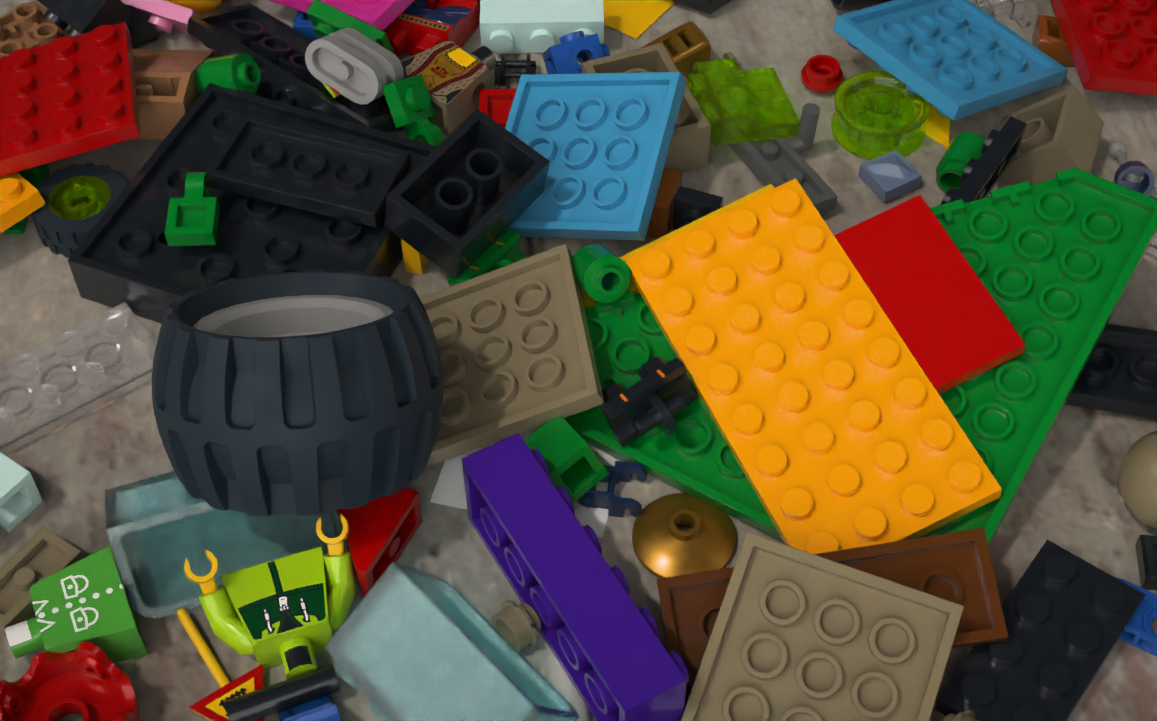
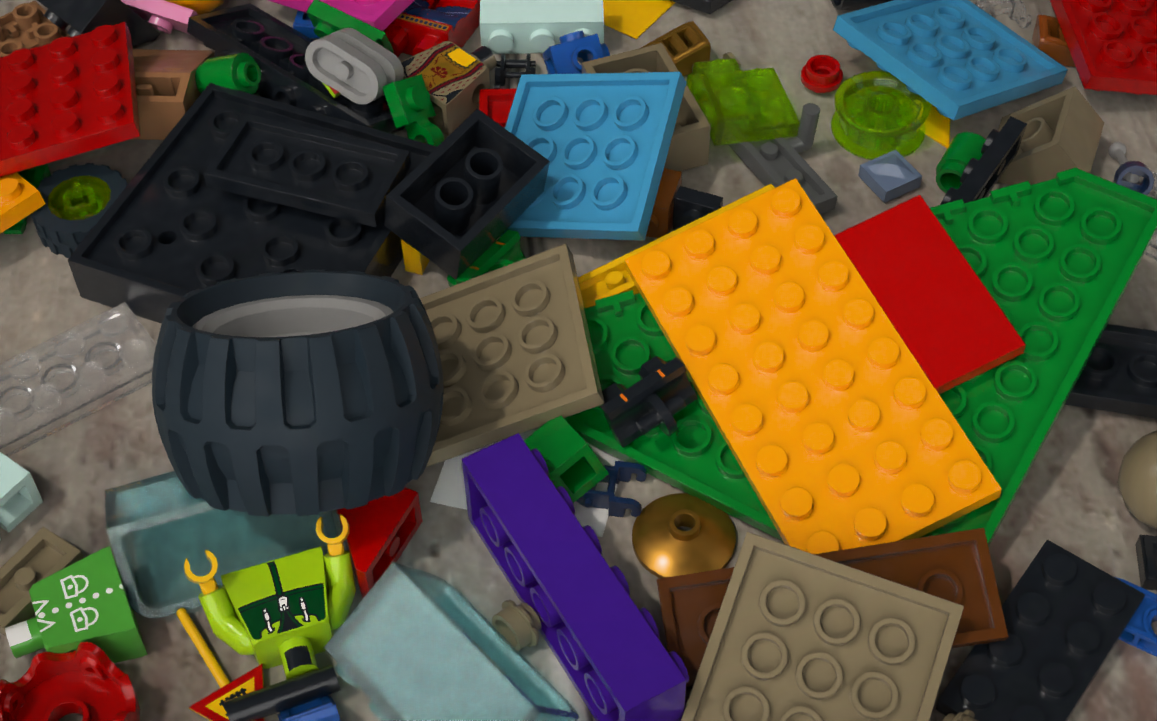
green plate [165,172,220,246] -> none
green brick [572,244,631,303] -> none

